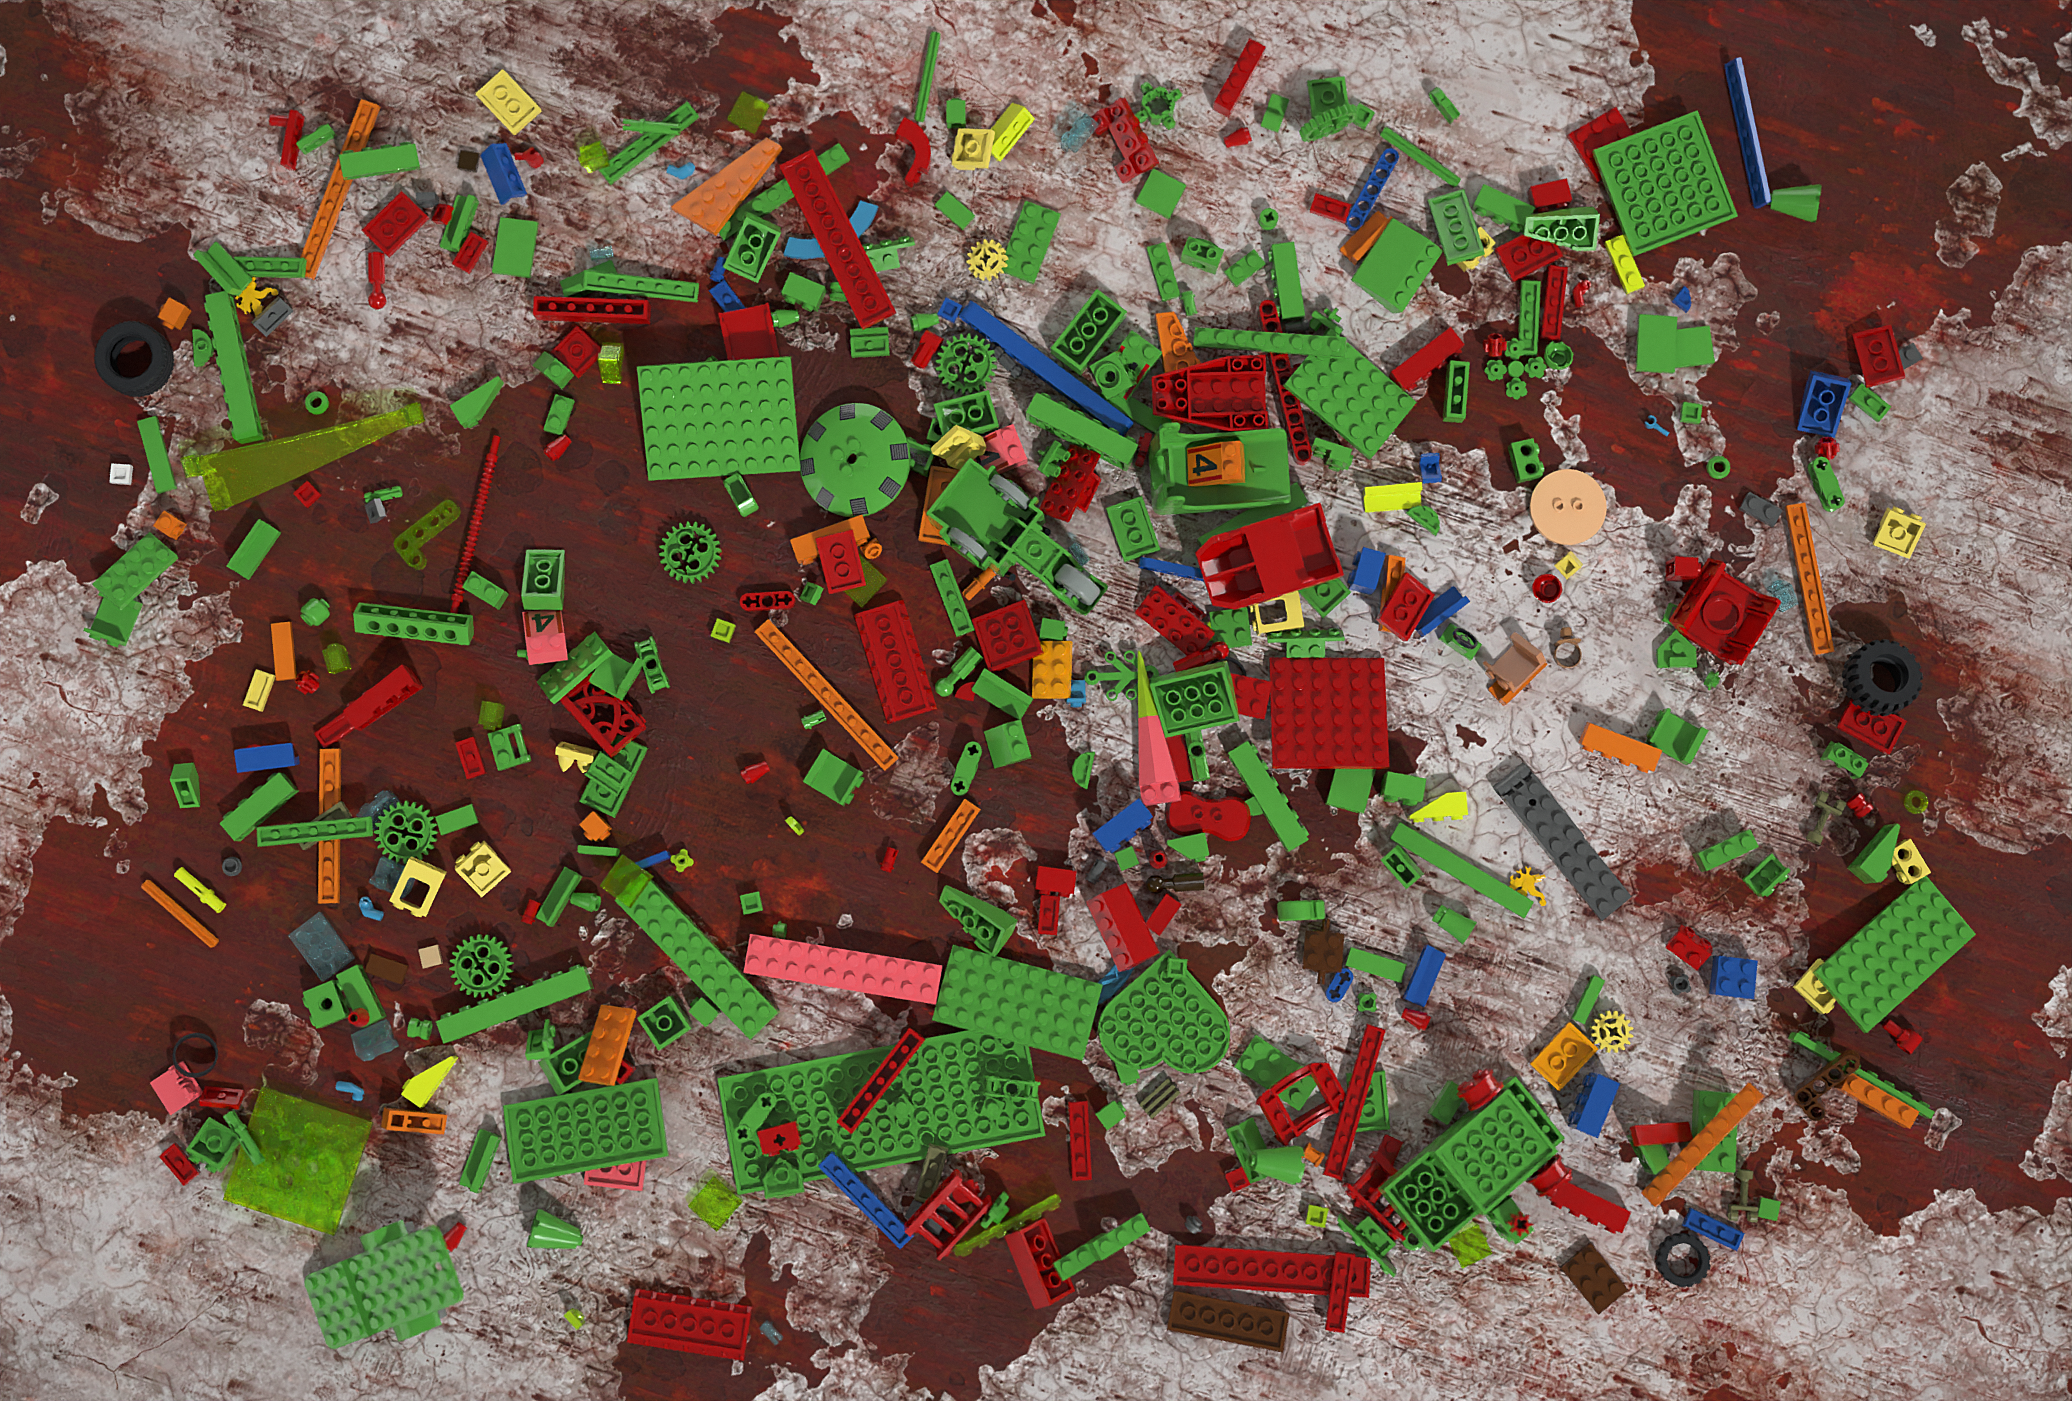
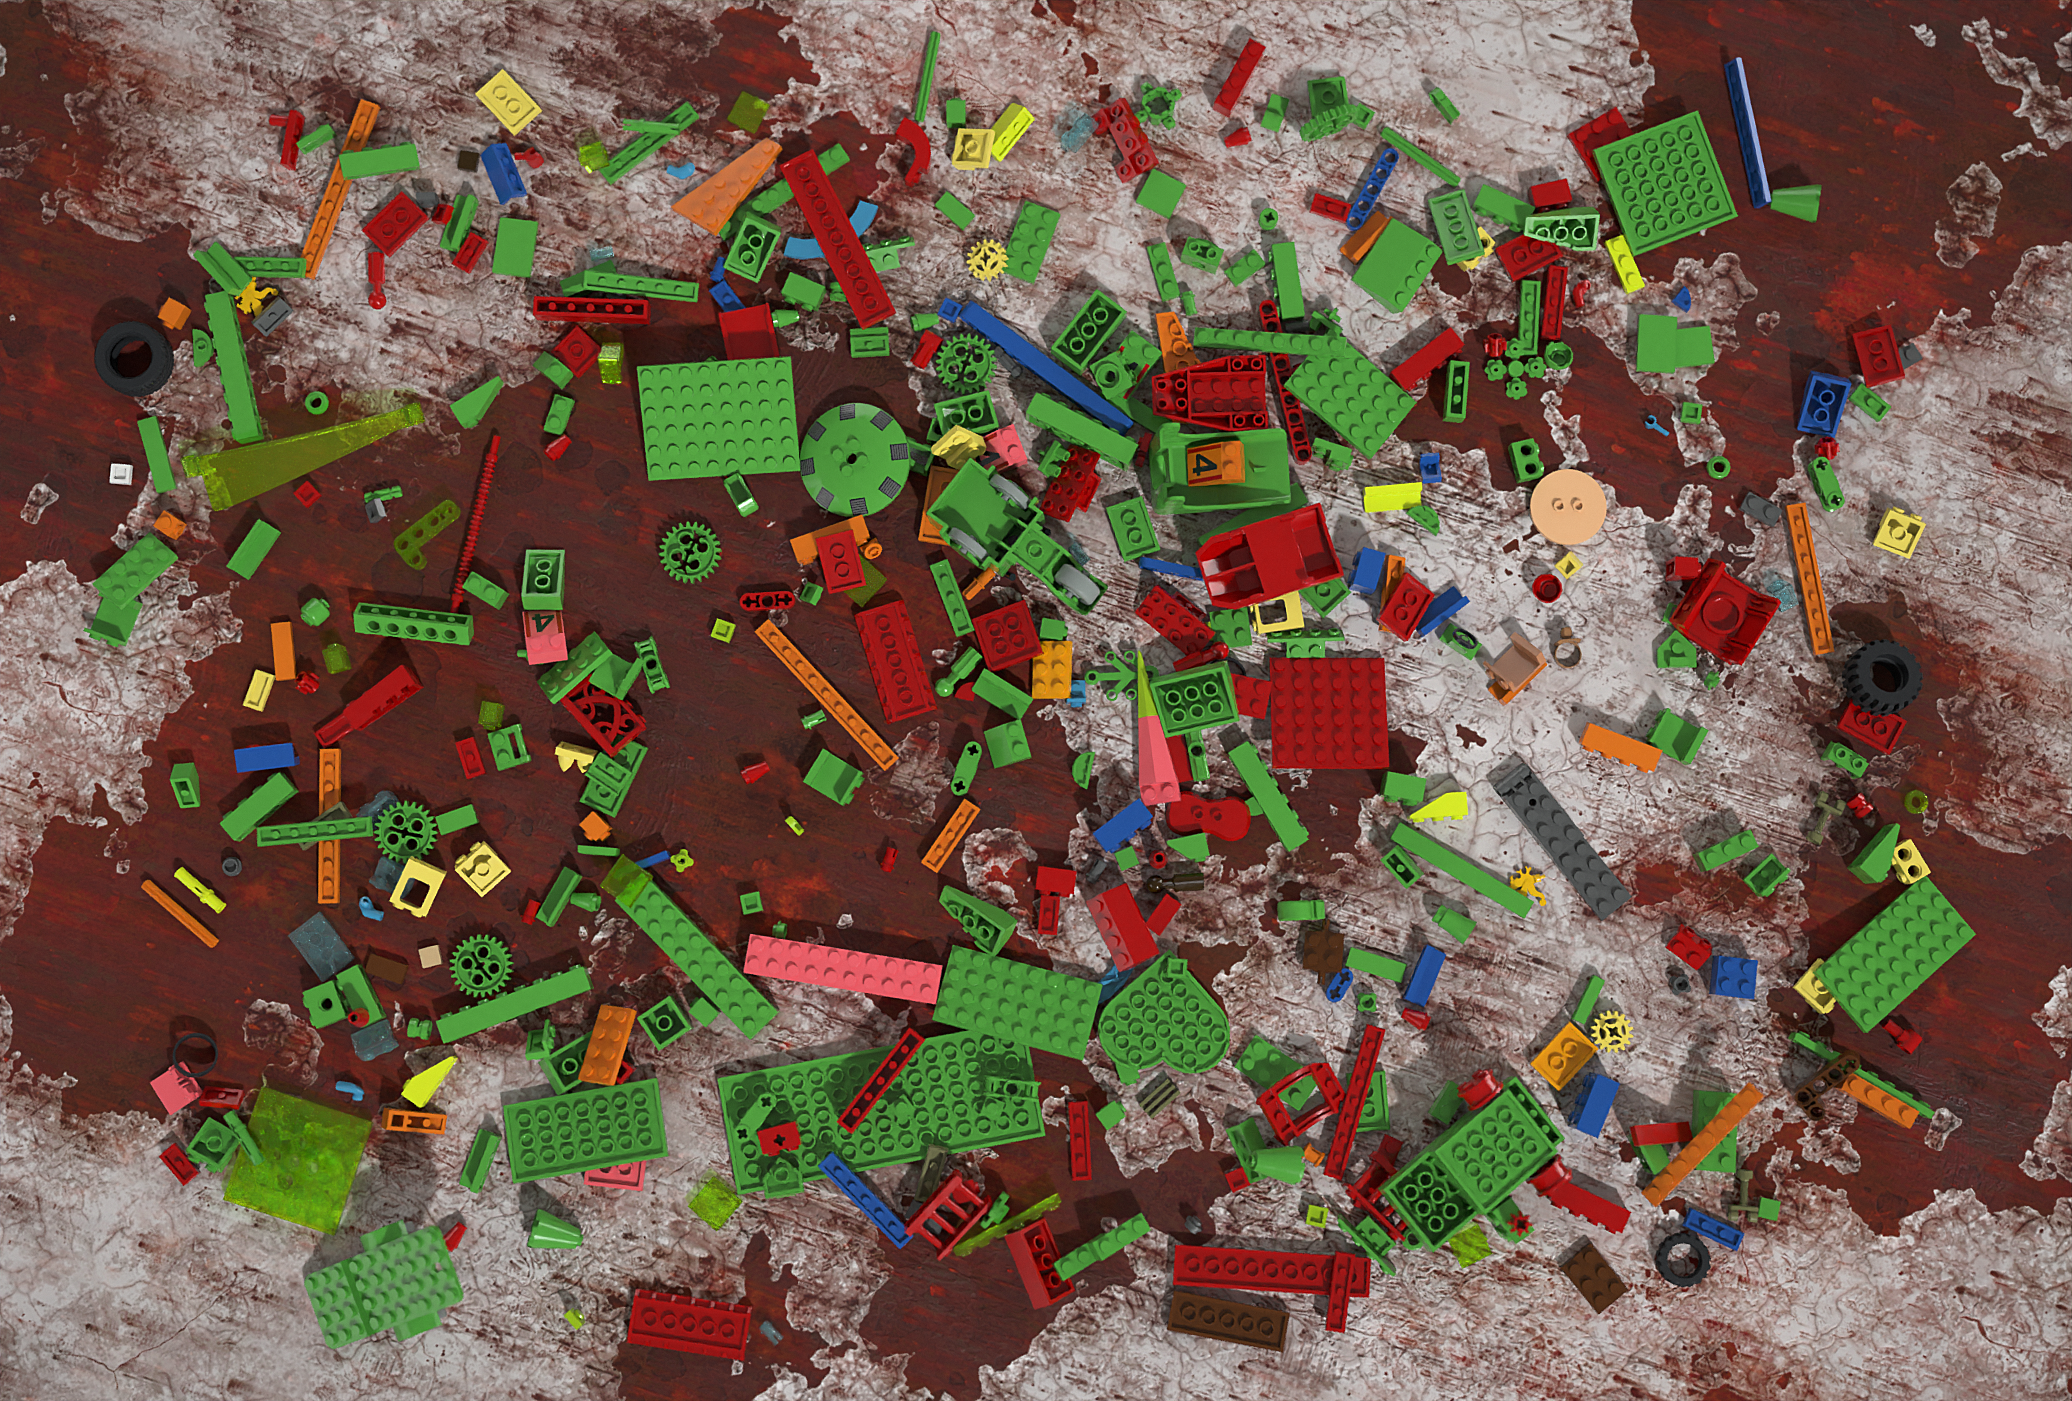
bright green panel [1325,769,1376,814] -> none

